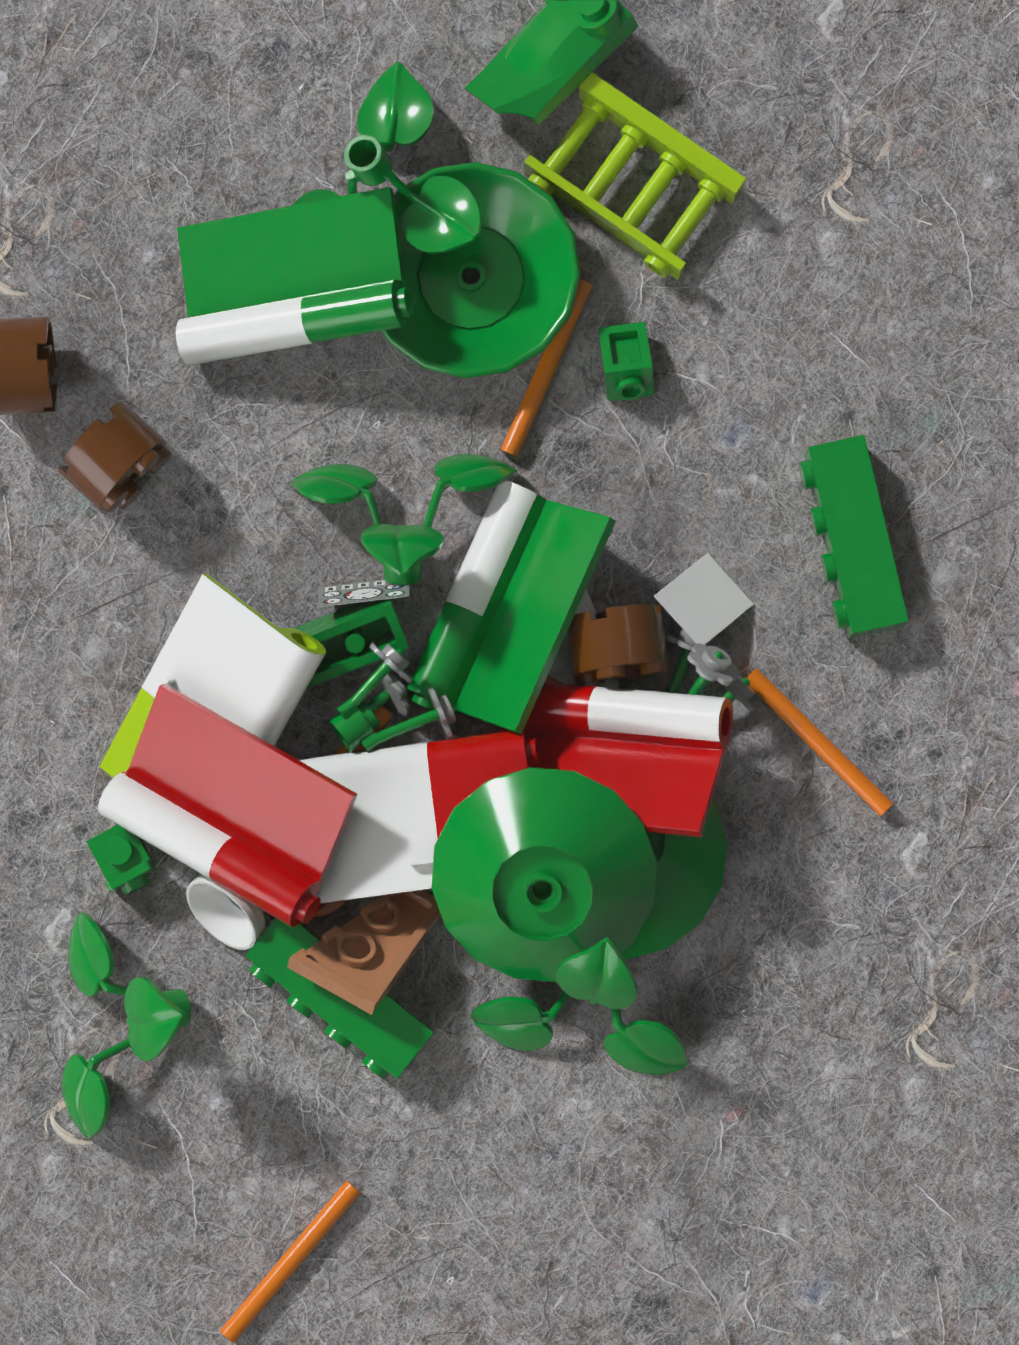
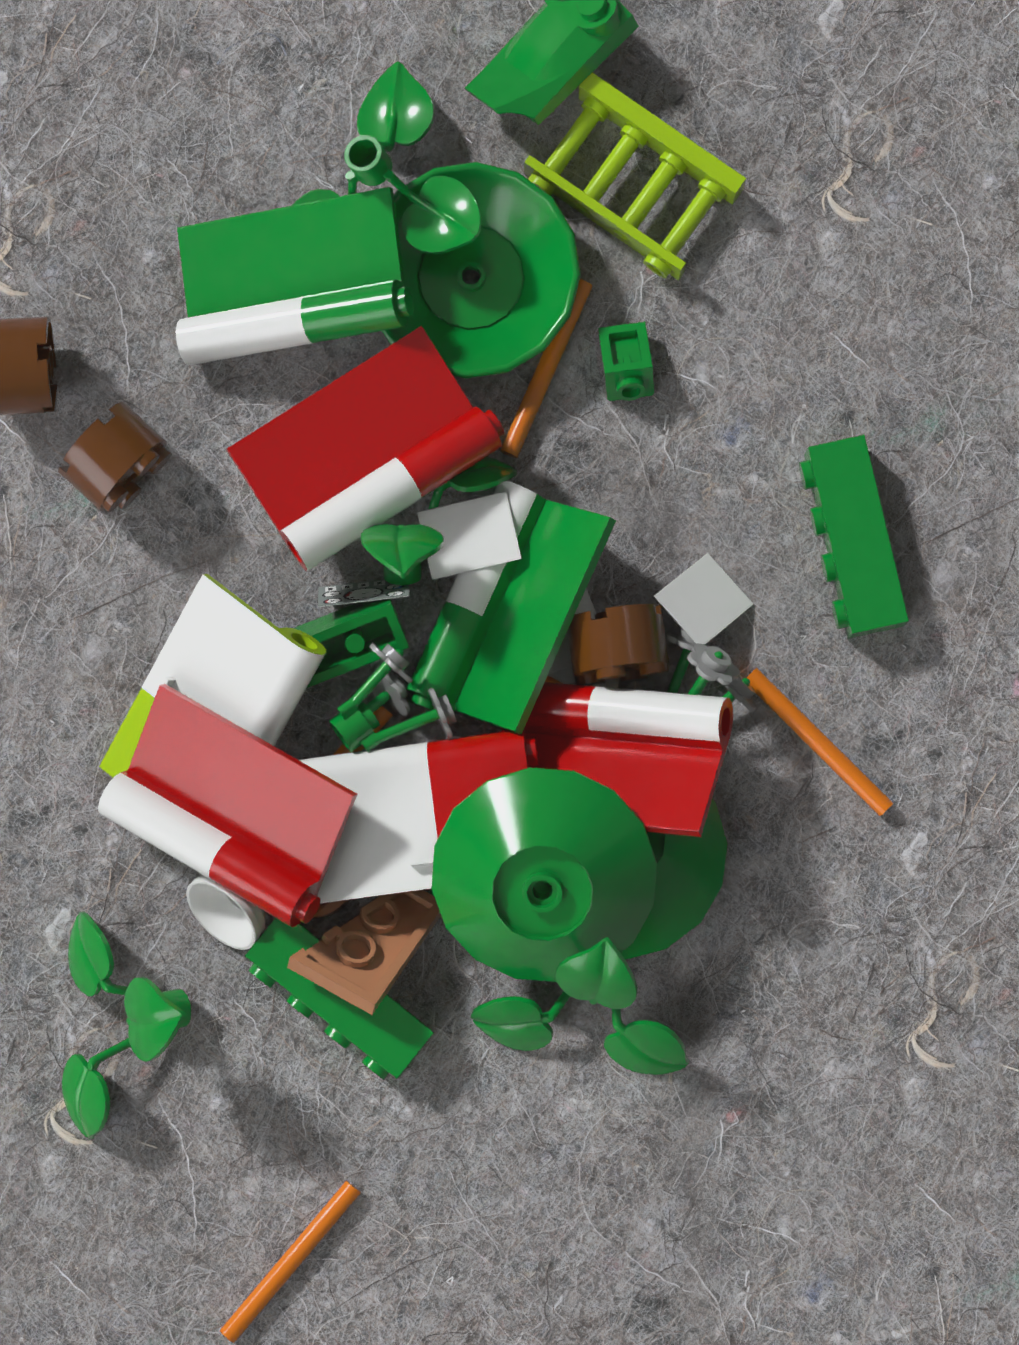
green bracket [86,824,158,896] -> none
none -> red door [226,326,505,571]
none -> white sticker [417,492,522,580]

